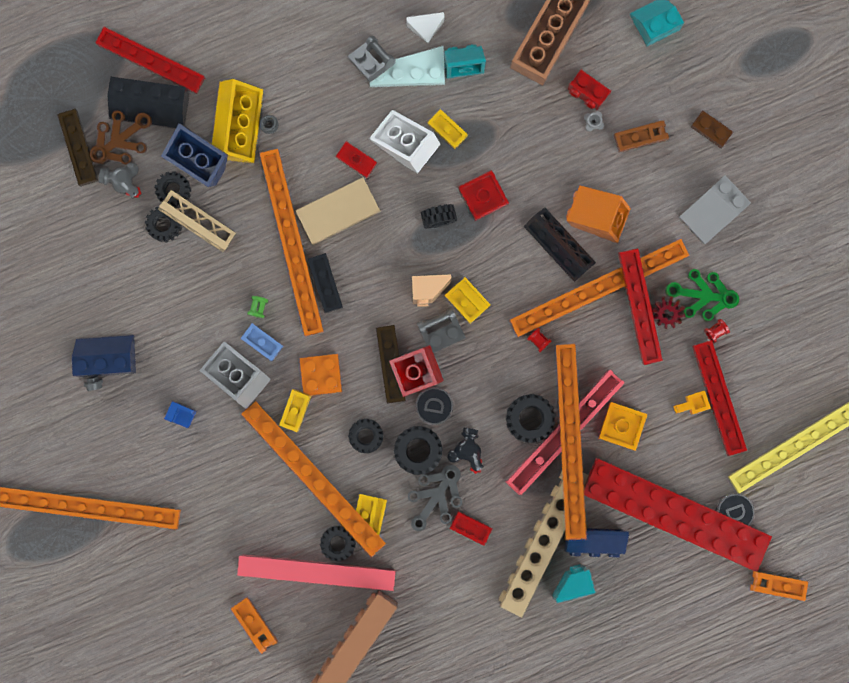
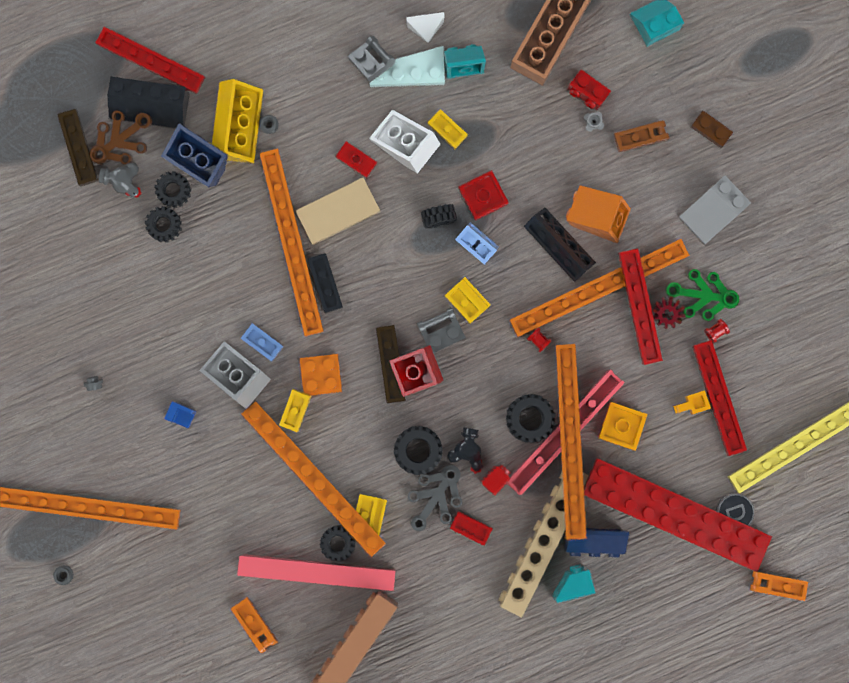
dark blue slope [72,335,136,377] -> none
tan fence [158,190,236,252] -> none
bright green bush [247,296,268,318] -> none
black tyre [348,419,383,453] -> none
light nougat slope [412,275,451,307] -> none
black tile [416,387,453,425] -> none
none -> dark grey plate [53,565,74,585]
none -> light blue brick [455,222,499,265]
none -> red brick [480,465,511,496]

